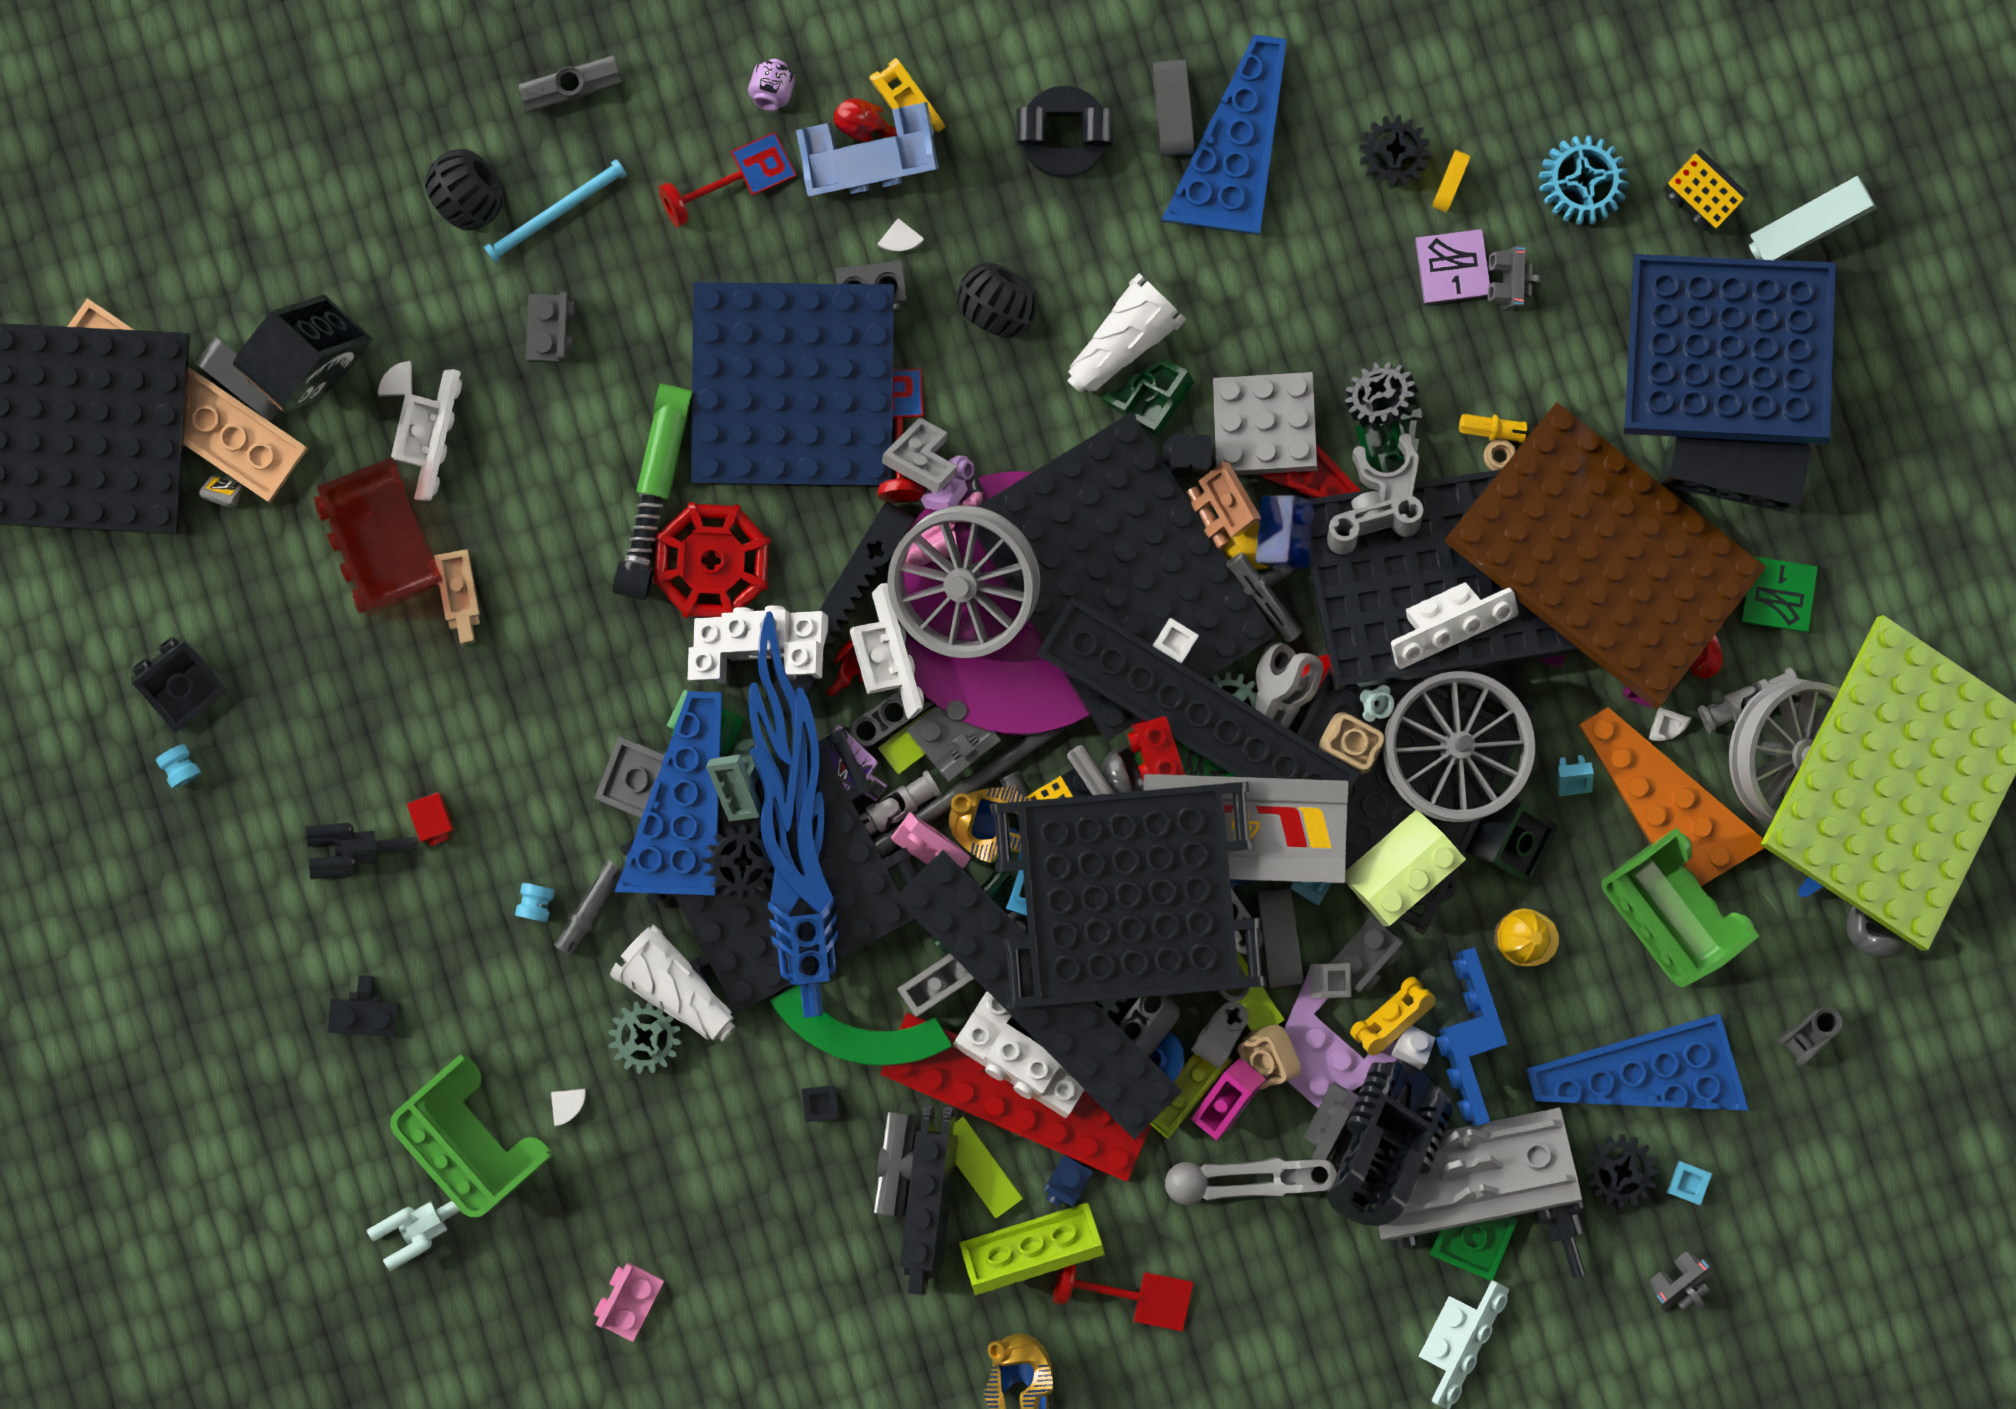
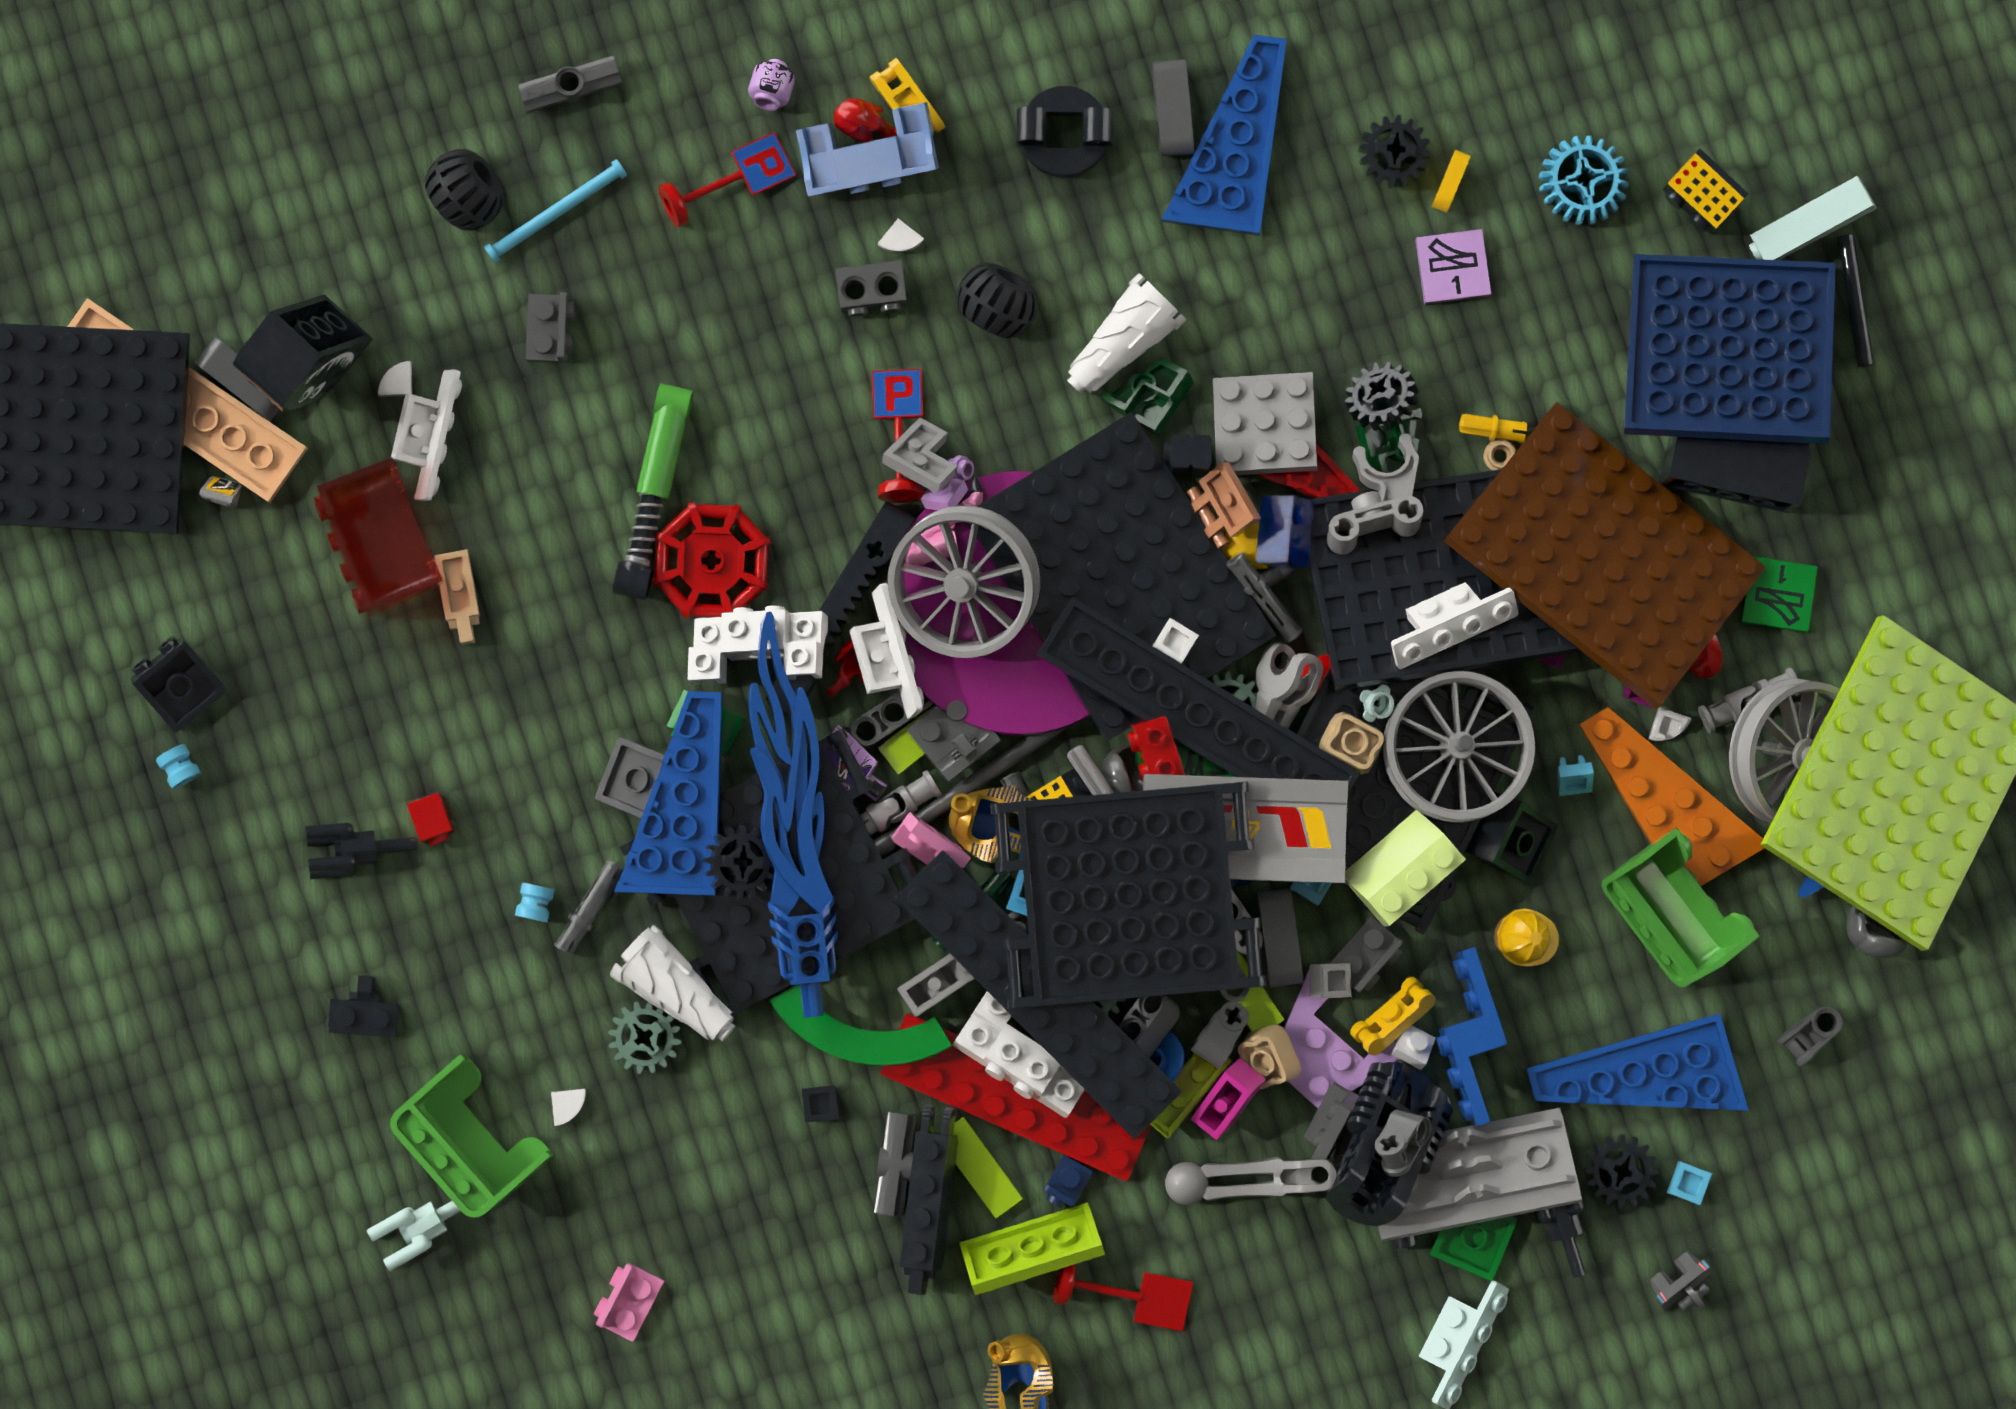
dark blue plate [691,282,894,485] -> none
sand green bracket [706,738,772,822] -> none
dark grey hips [1488,246,1542,311] -> none
none -> dark grey piece [1375,1109,1431,1177]
none -> black piece [1837,234,1874,368]

